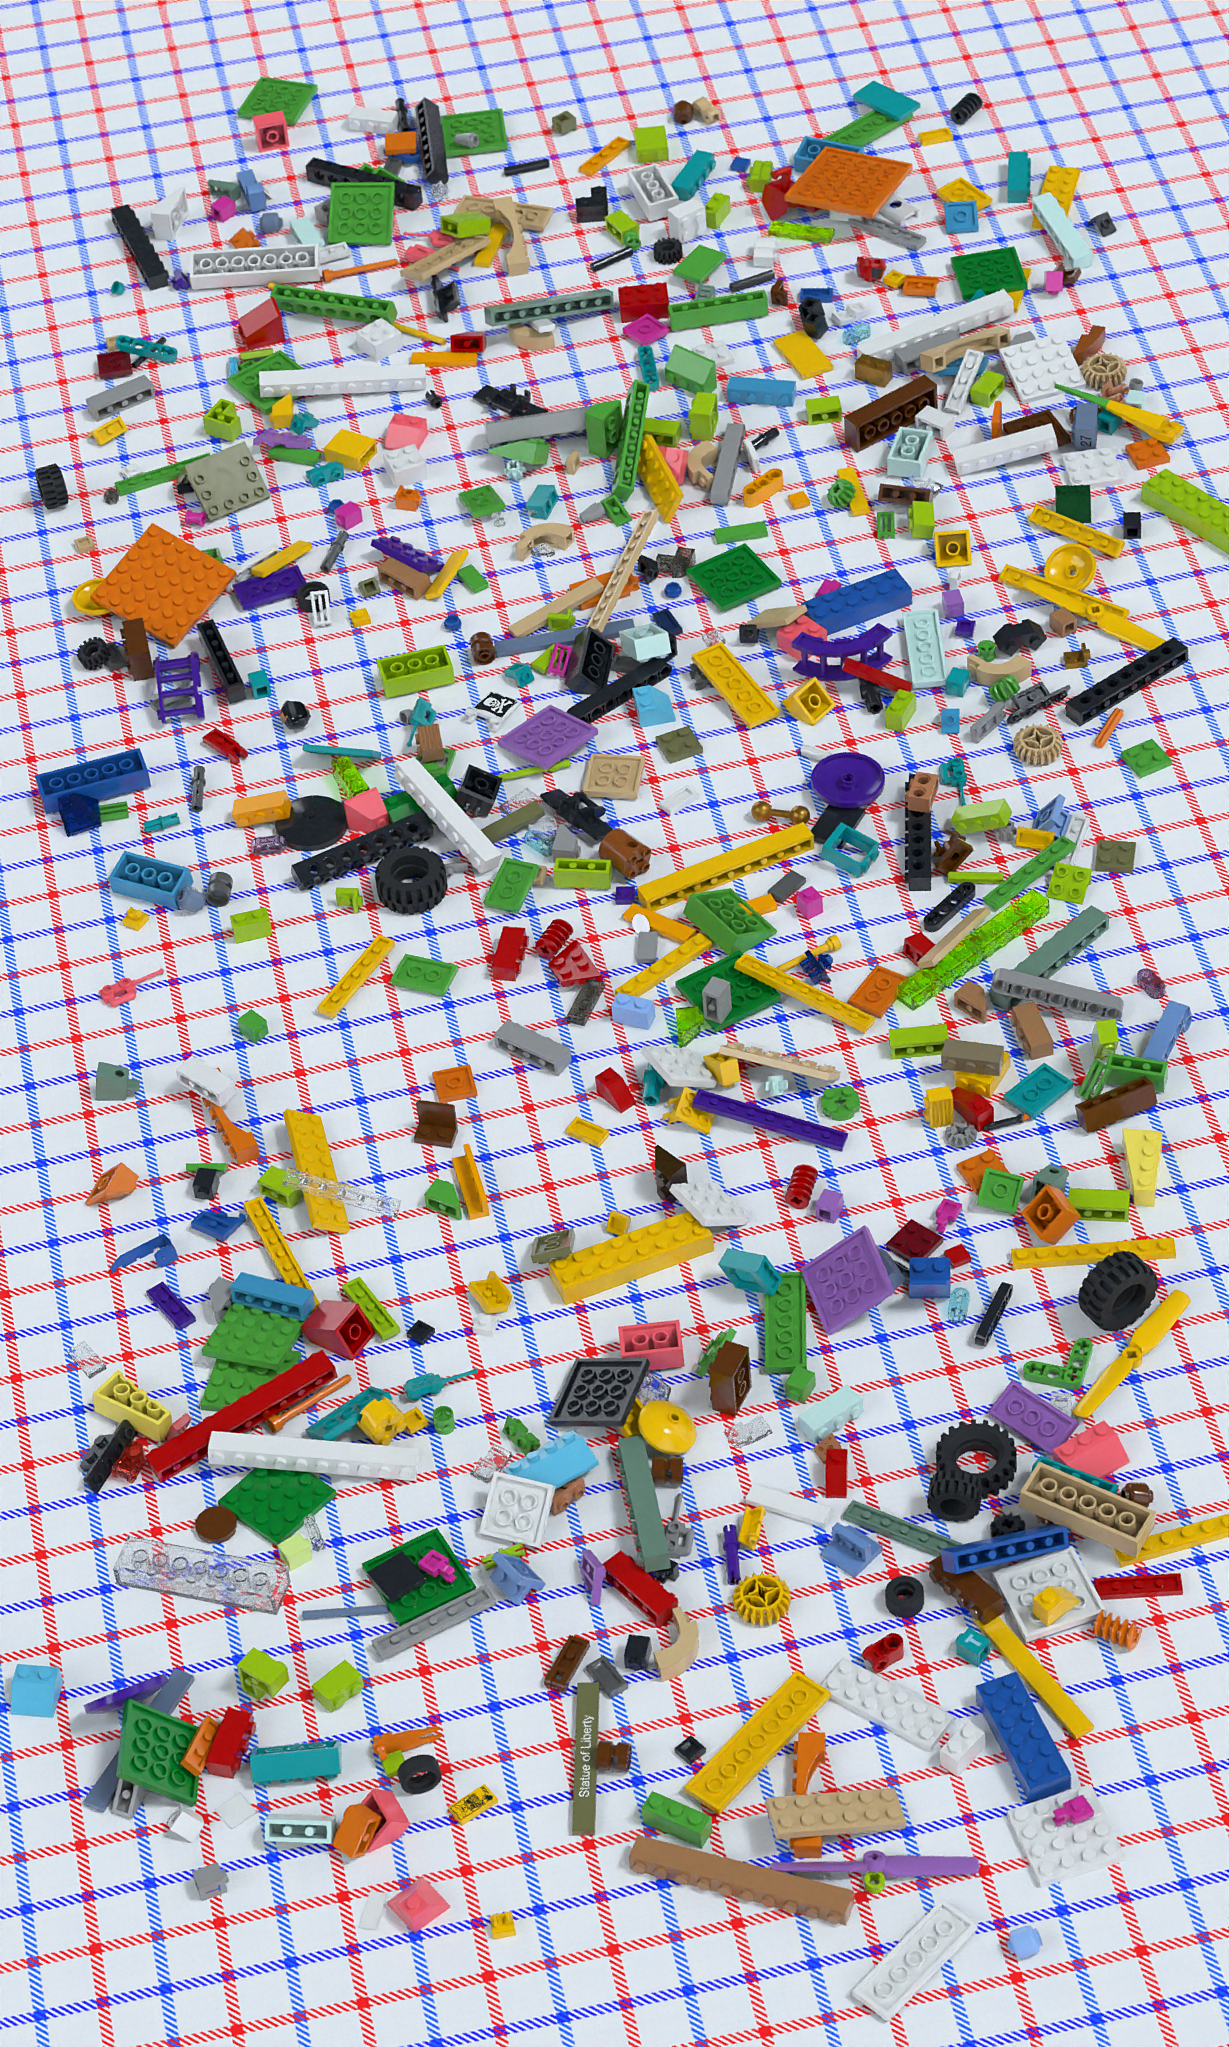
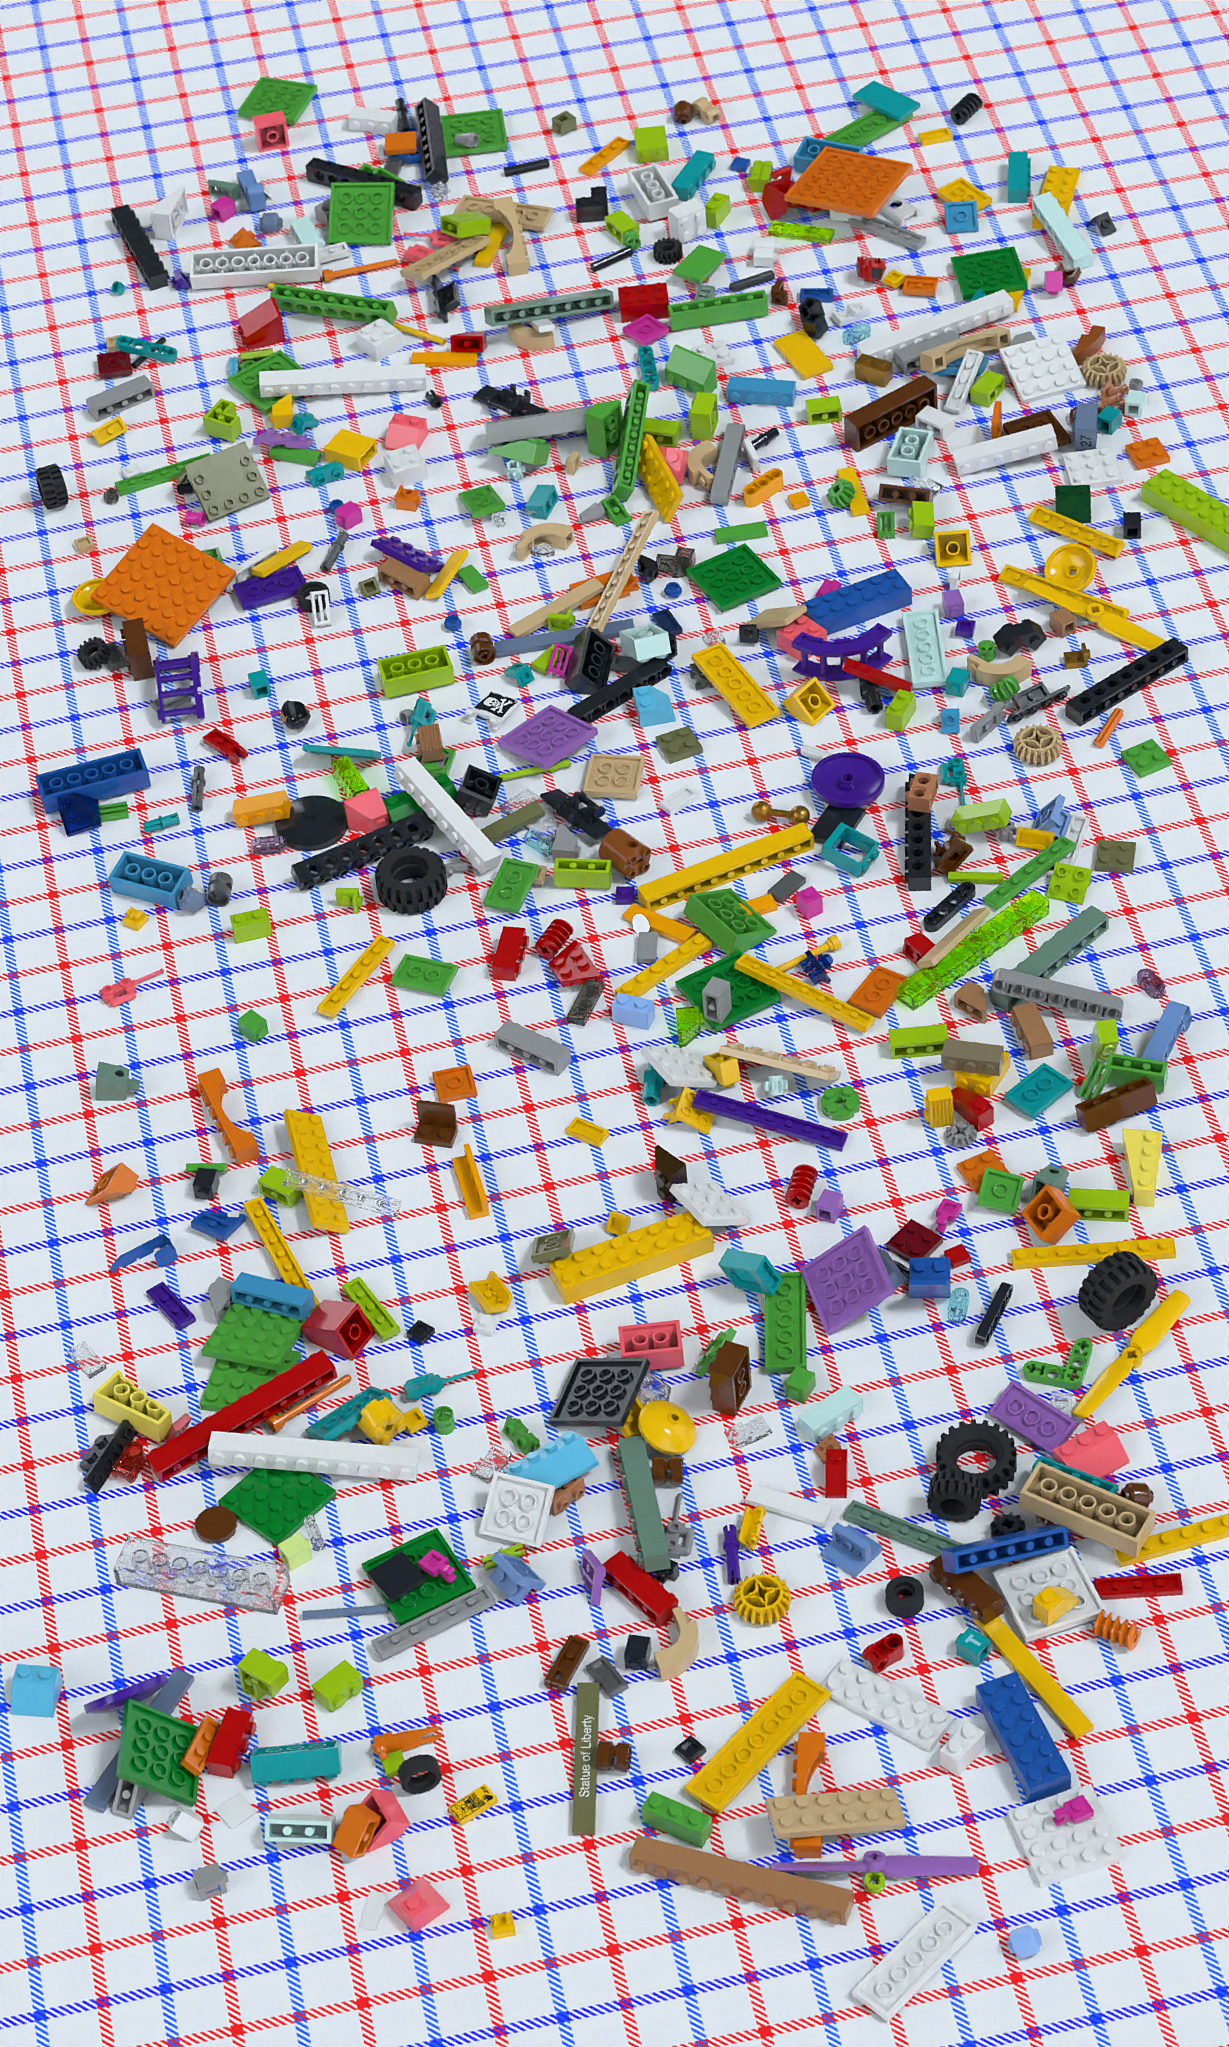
white brick [176,1056,237,1107] -> none
black brick [196,619,246,704] -> none
yellow plate [349,608,371,628] -> none
bright green slope [424,1178,462,1220] -> none
red slope [595,1067,636,1113] -> none
black piece [983,1114,1030,1131] -> none
yellow plate [1054,383,1185,444] -> none

